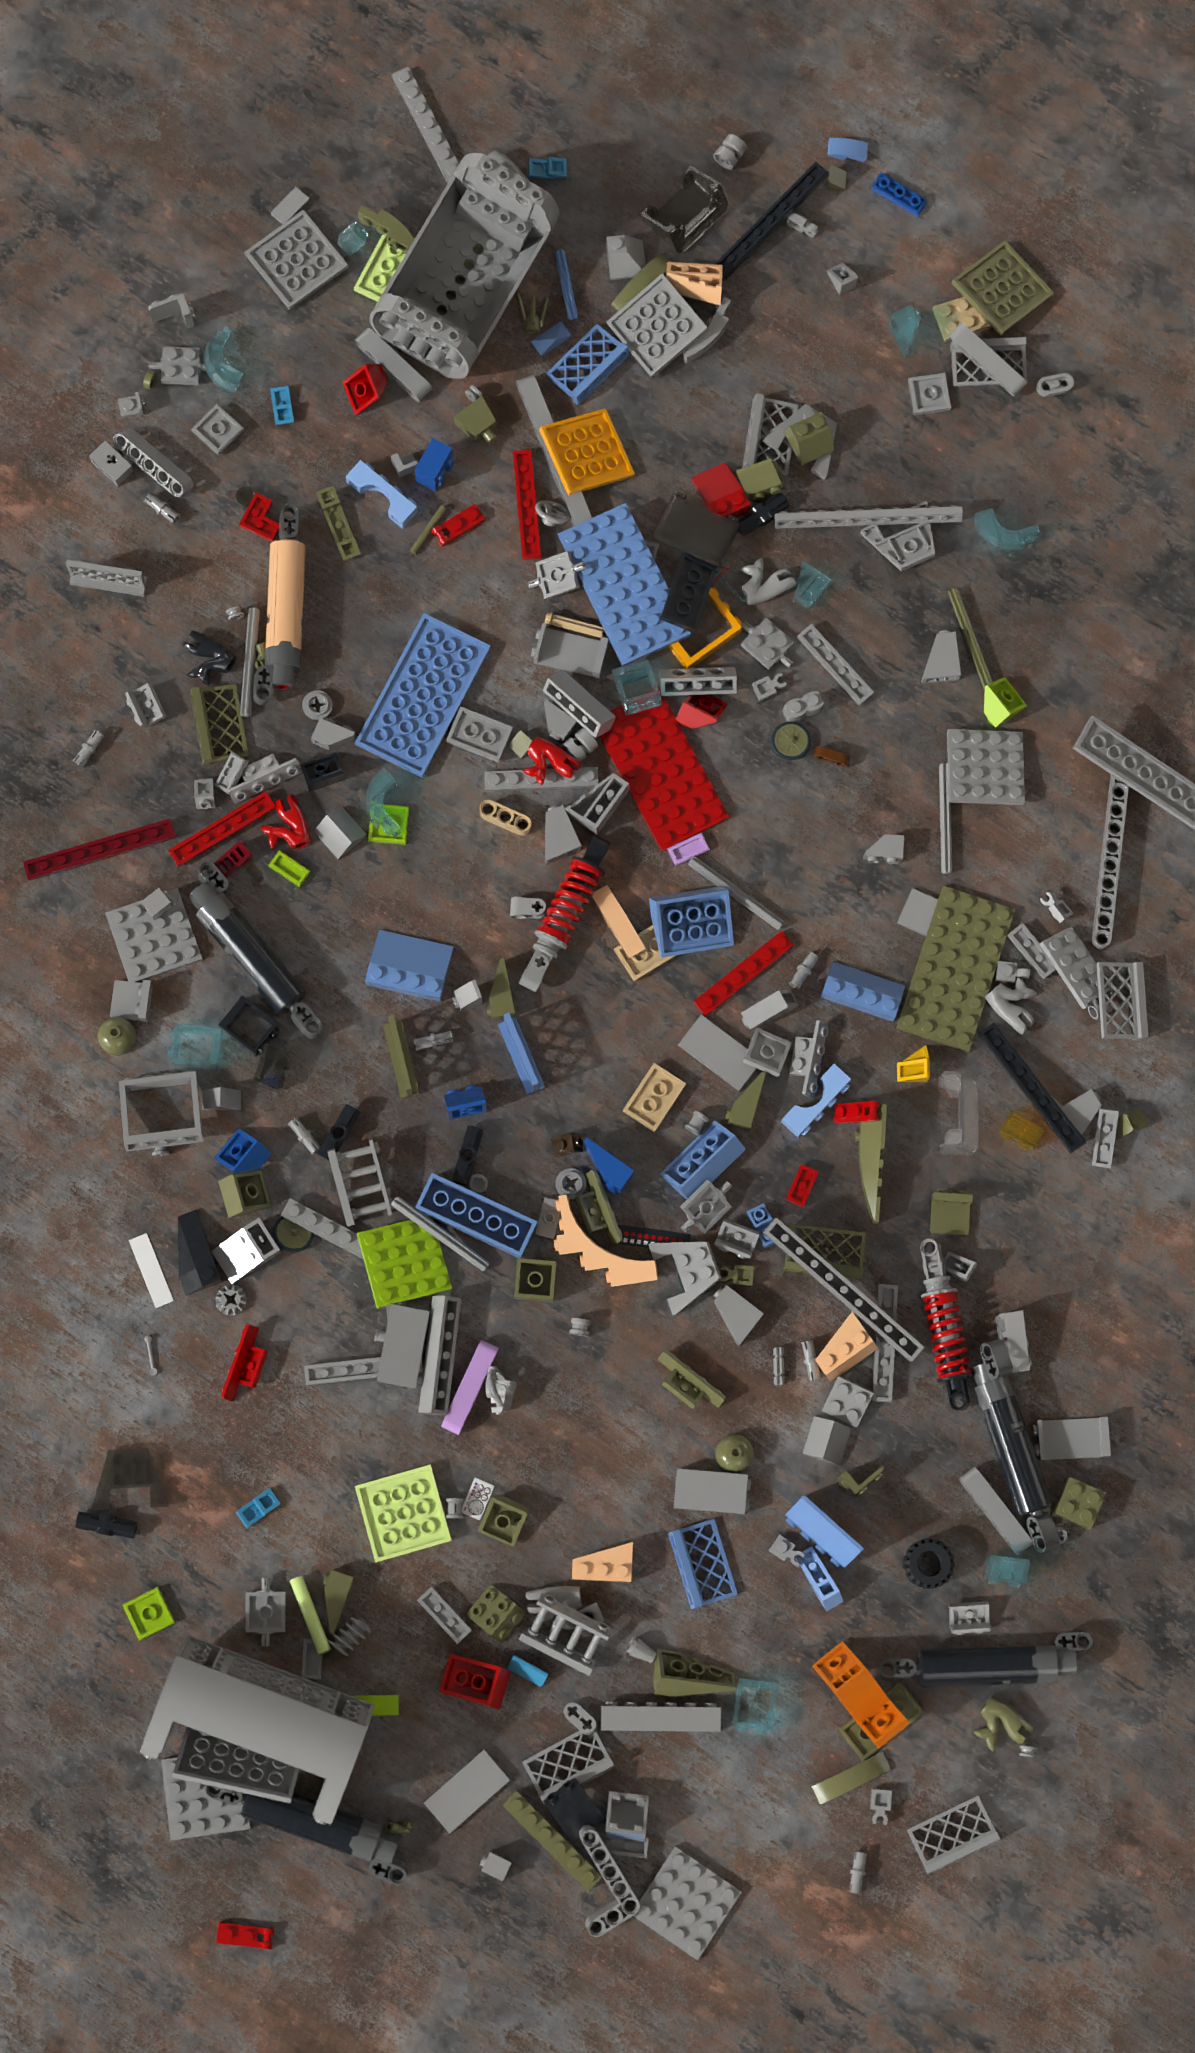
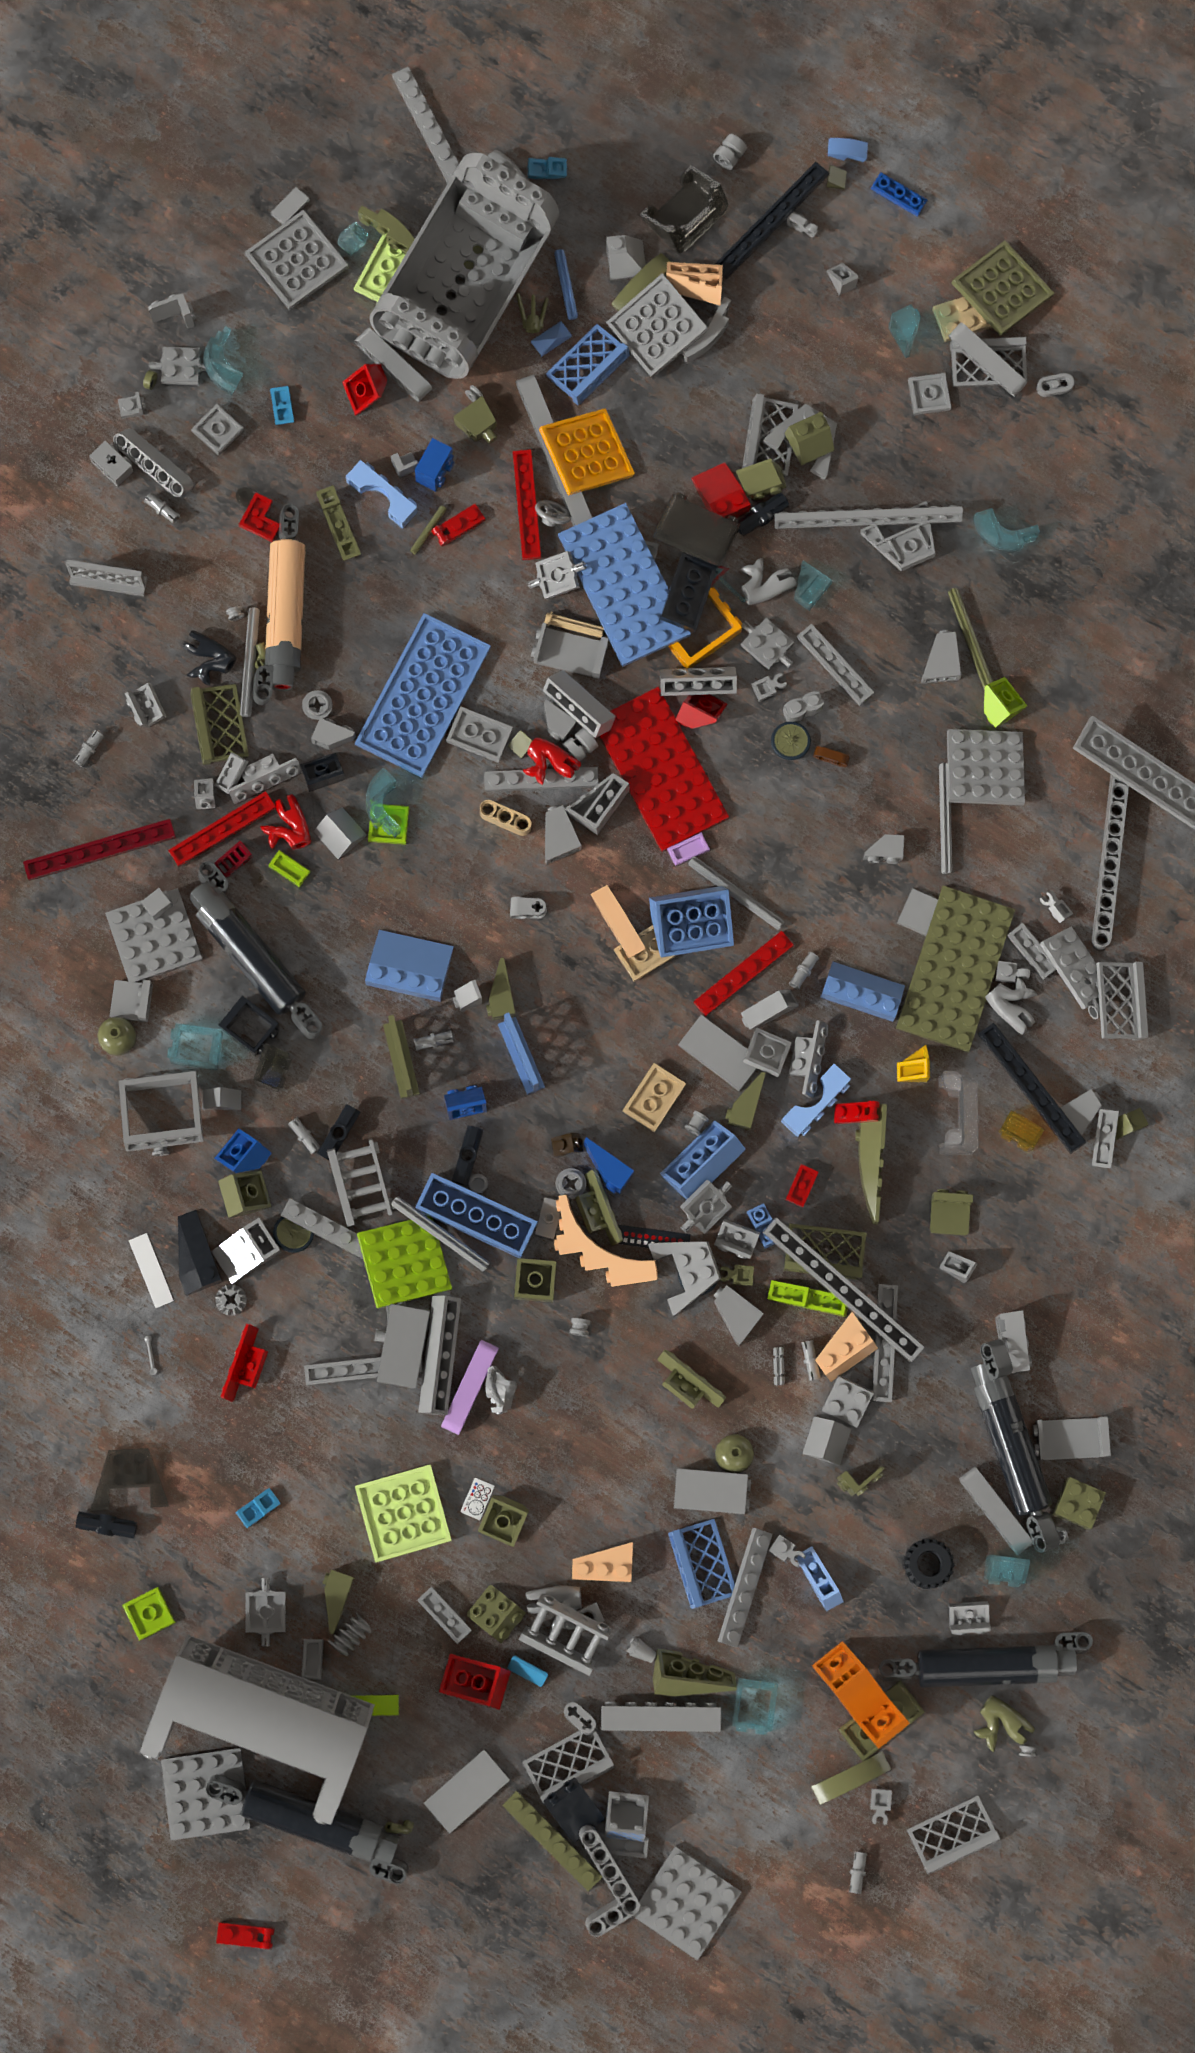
light grey plate [173,1727,300,1803] -> none
yellowish green piece [290,1576,331,1655] -> none
light grey bush [446,1498,464,1519] -> none
light grey brick [480,1851,512,1881] -> none
piece [518,834,611,992] -> none
clear light blue window [612,660,662,715] -> none
medium blue slope [784,1495,864,1568] -> none
piece [920,1239,974,1411] -> none
none -> light grey plate [717,1528,772,1648]
none -> lime slope [767,1280,848,1317]

